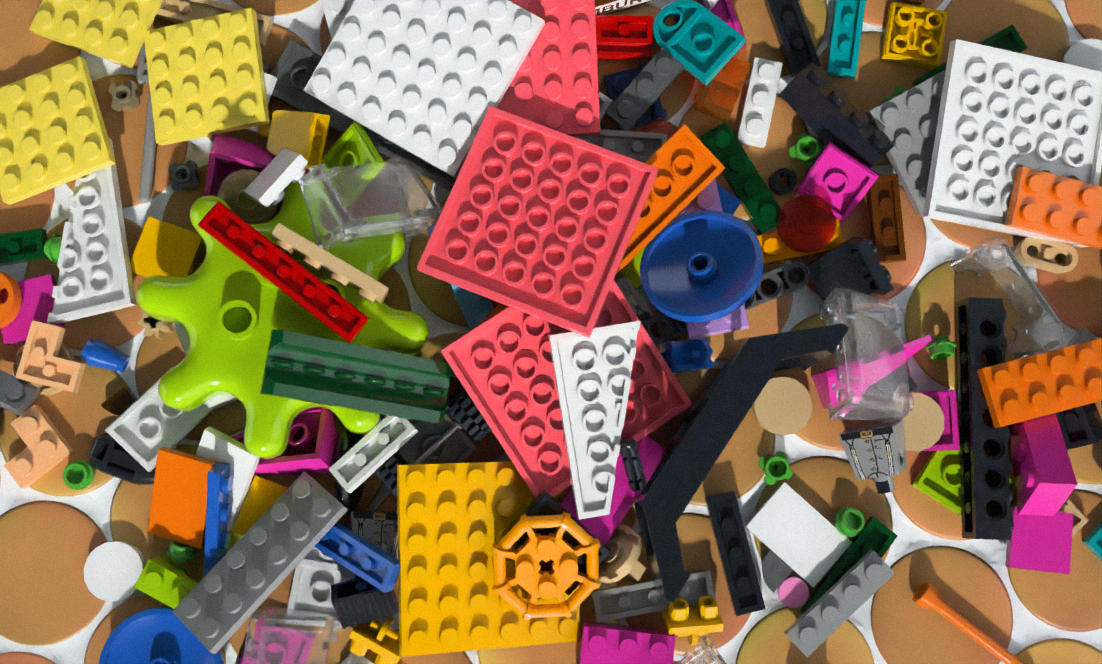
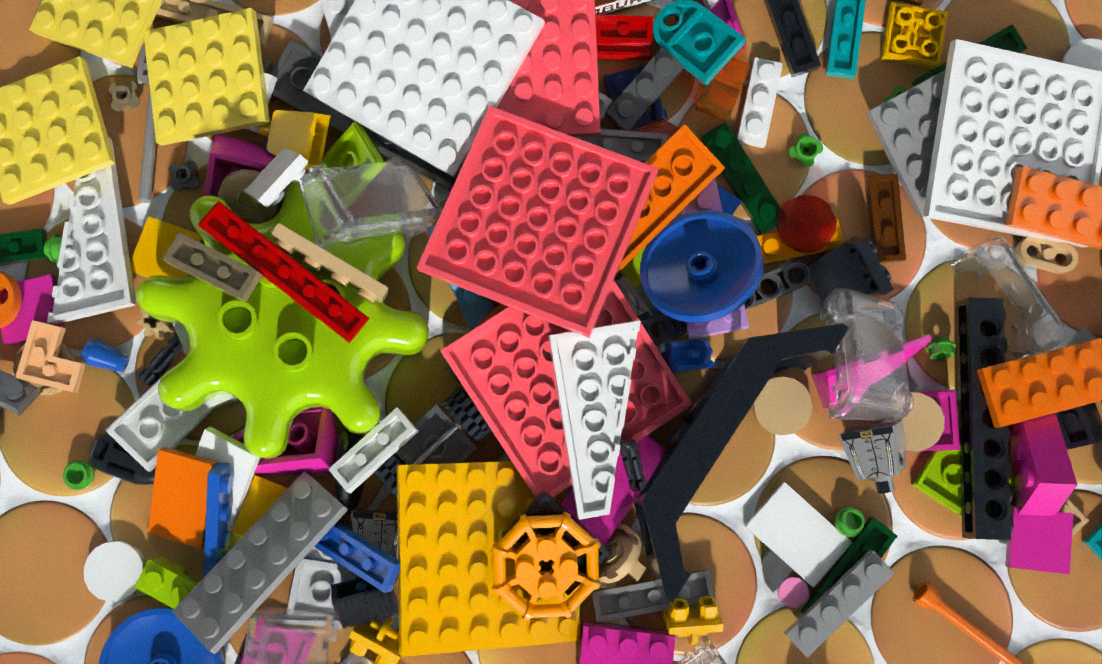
light nougat plate [4,405,74,489] -> none
dark brown tile [101,386,137,416] -> none
bright green plate [165,540,196,564] -> none
dark green plate [260,329,452,425] -> none
black plate [704,490,766,616] -> none
bright green plate [758,451,793,485] -> none
black bush [768,168,797,195] -> none
black brick [779,63,894,168] -> none
dark pink tile [795,142,879,223] -> none
none -> black axle [139,333,183,385]
none -> dark tan plate [163,232,262,303]

